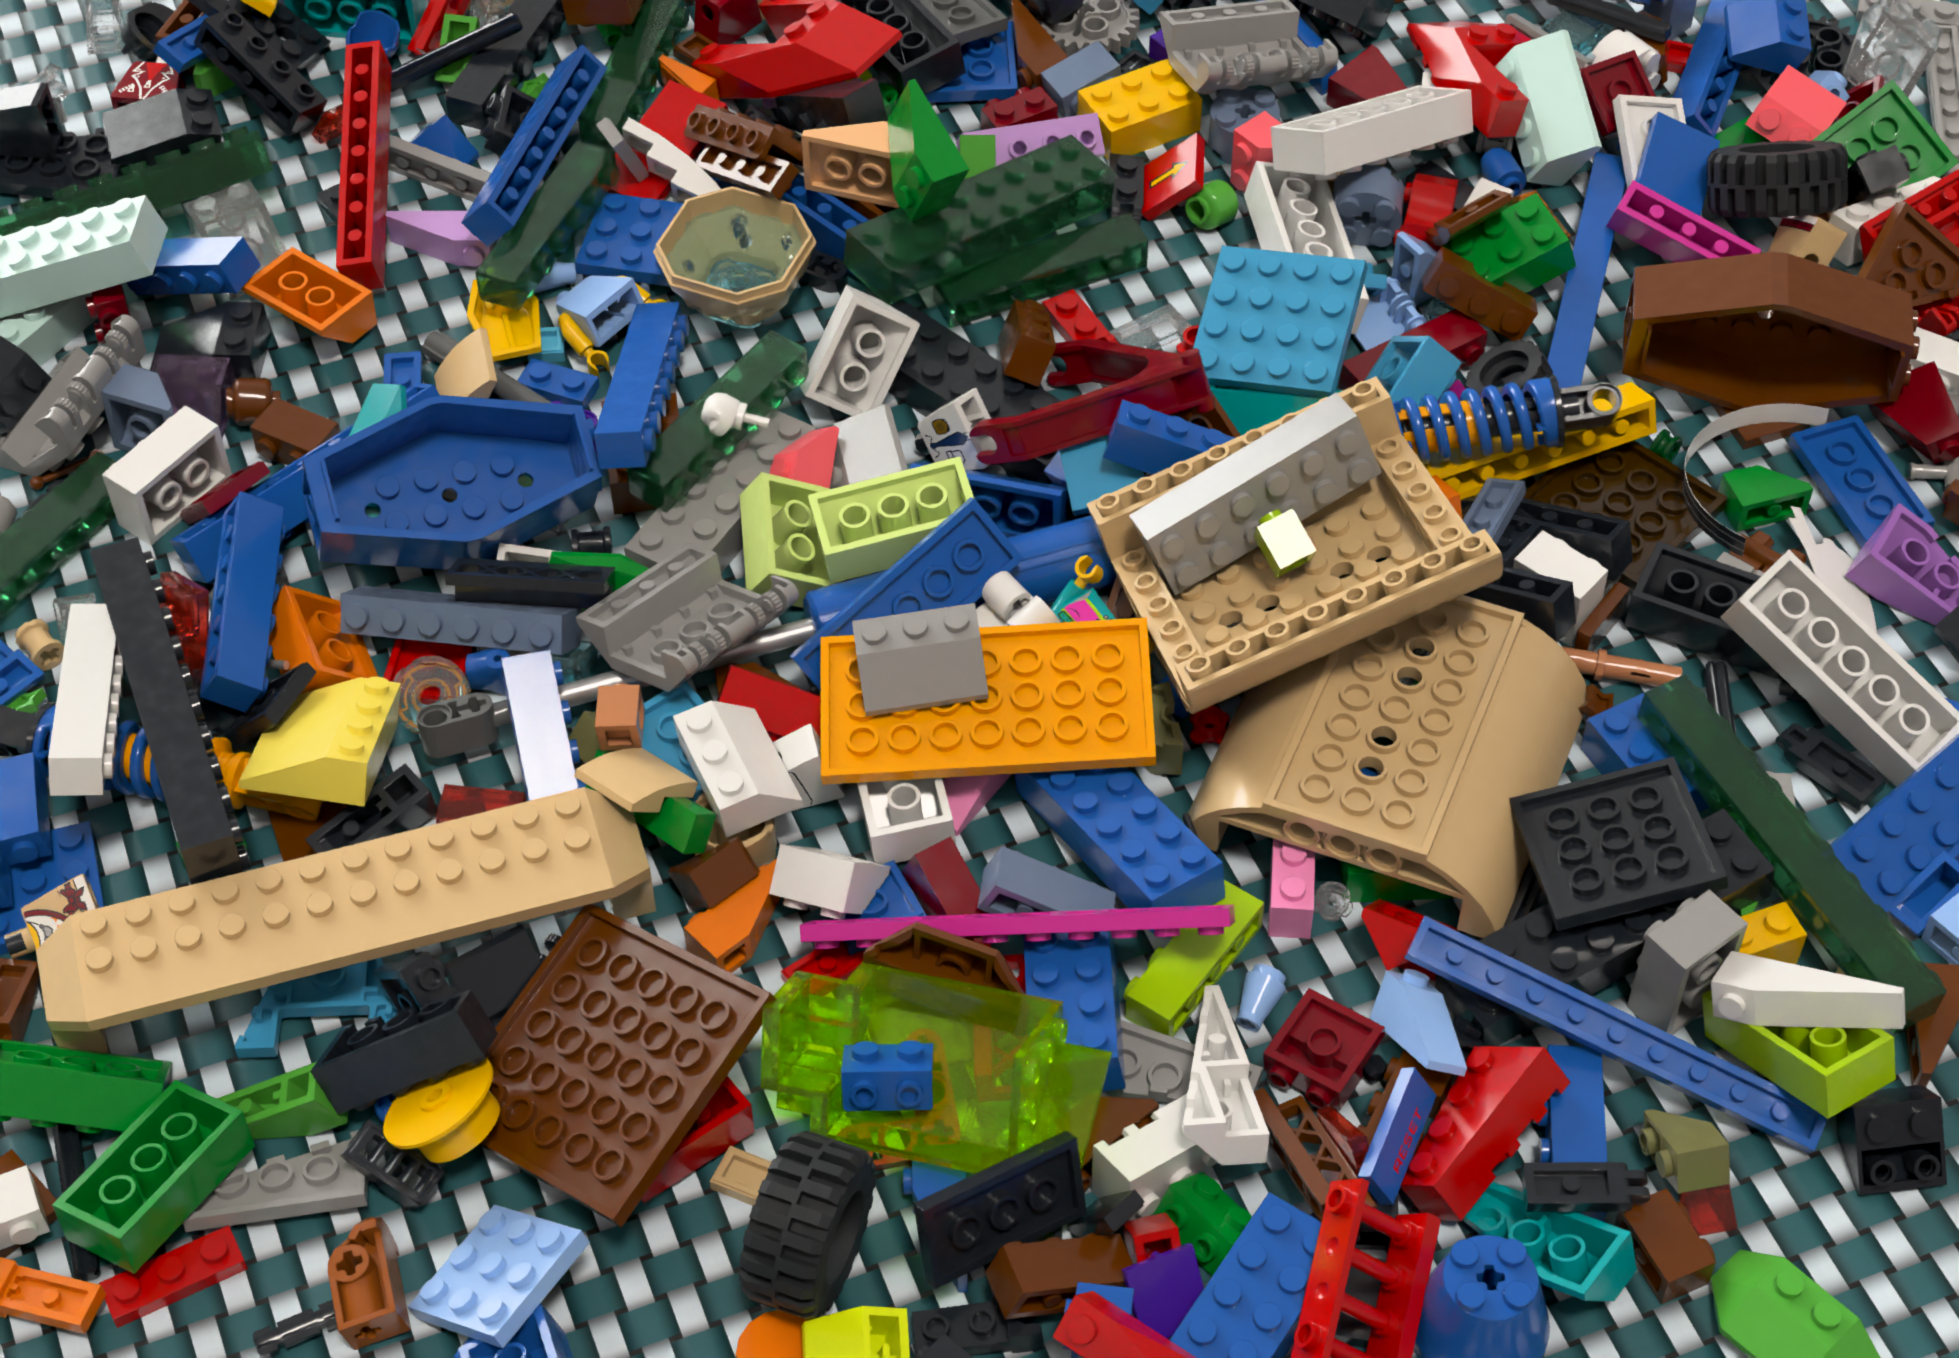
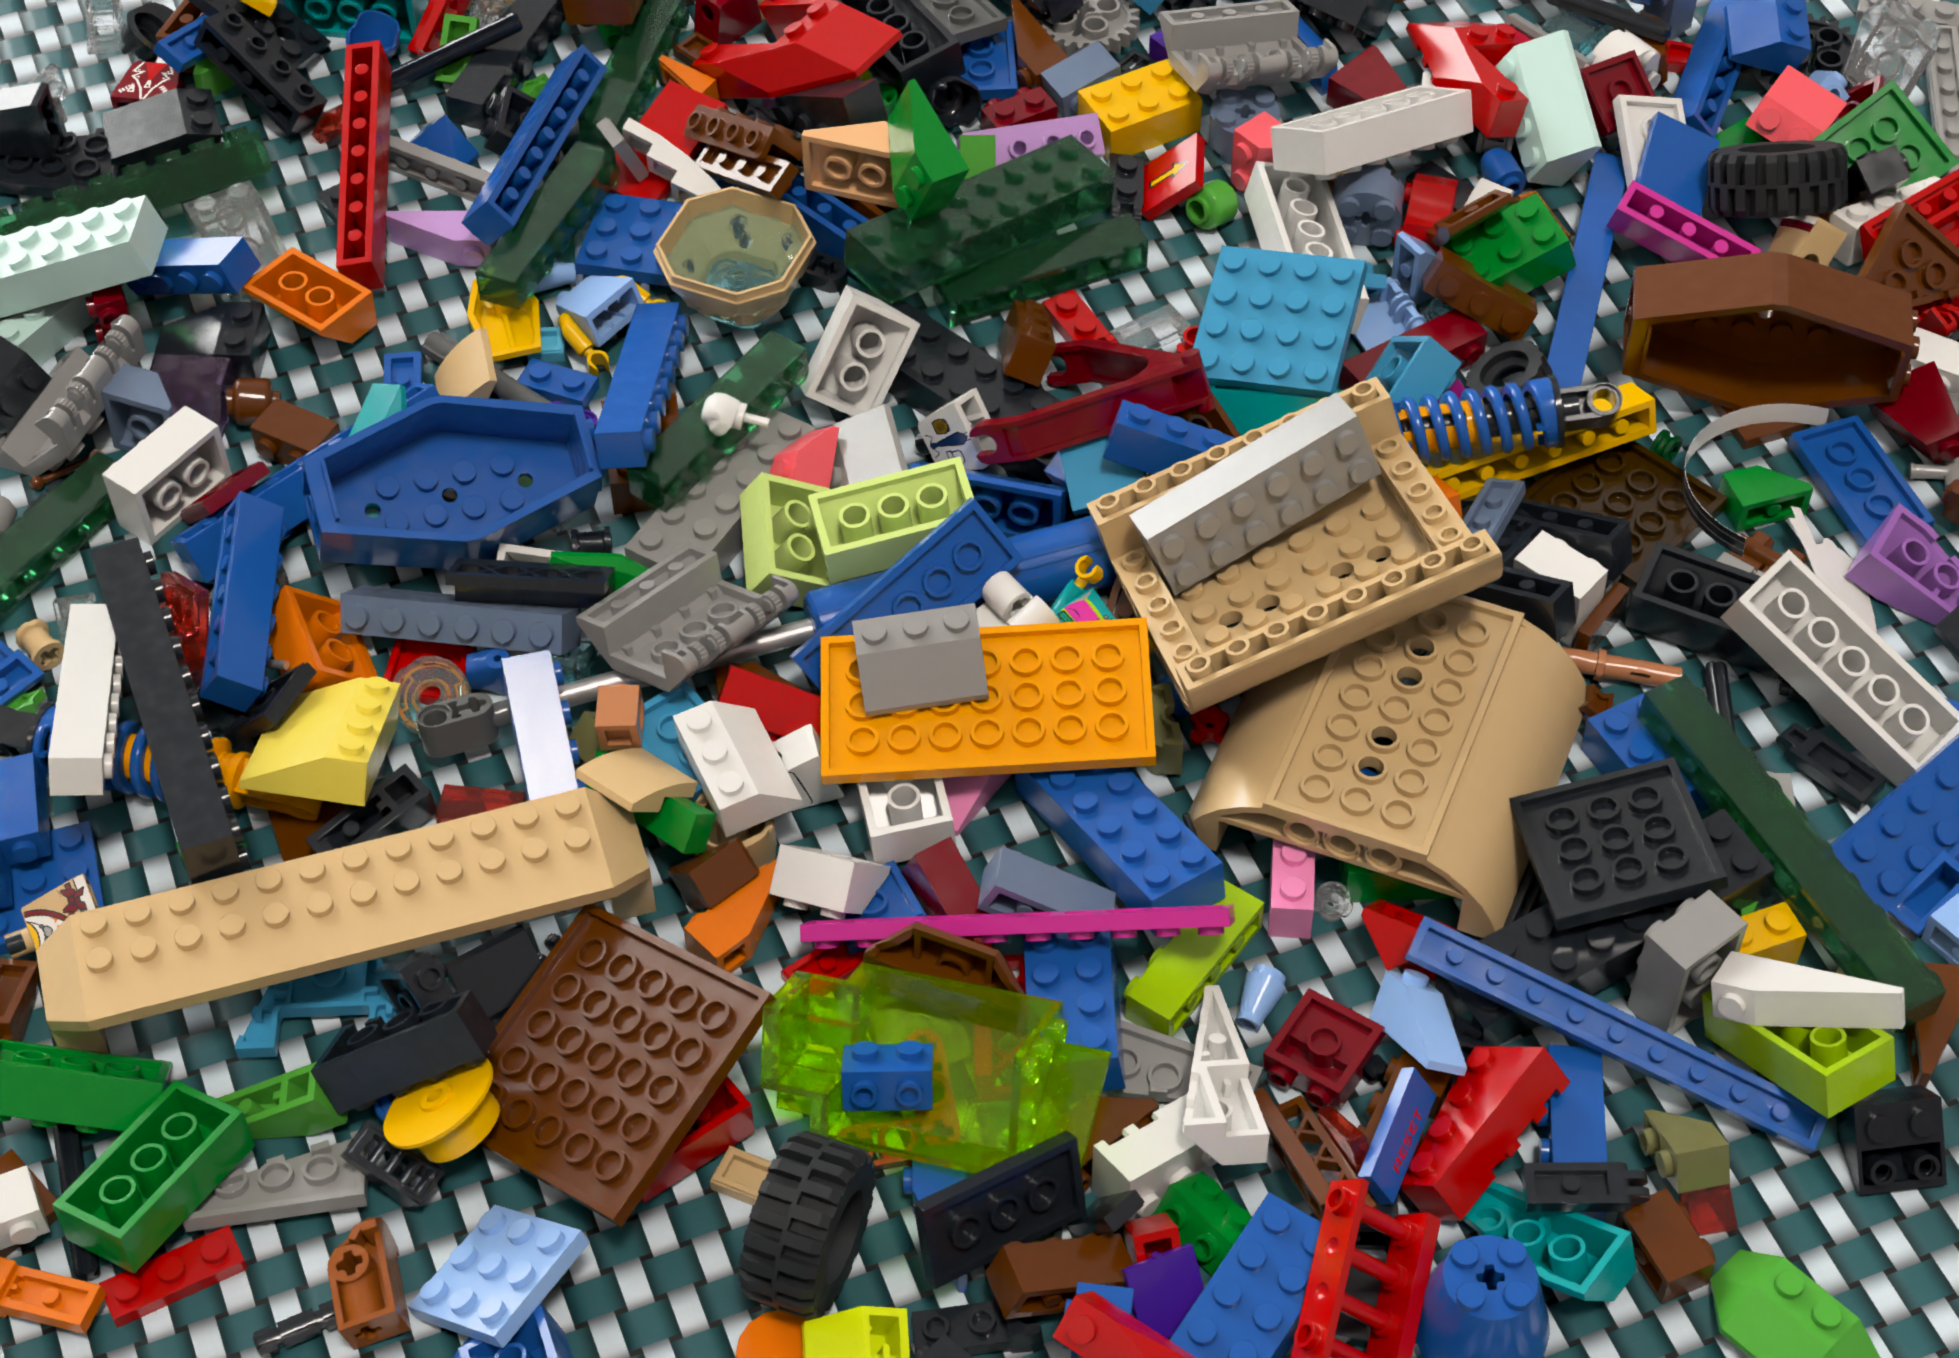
brick [1253,508,1316,578] -> none
none -> black hair [926,75,982,129]

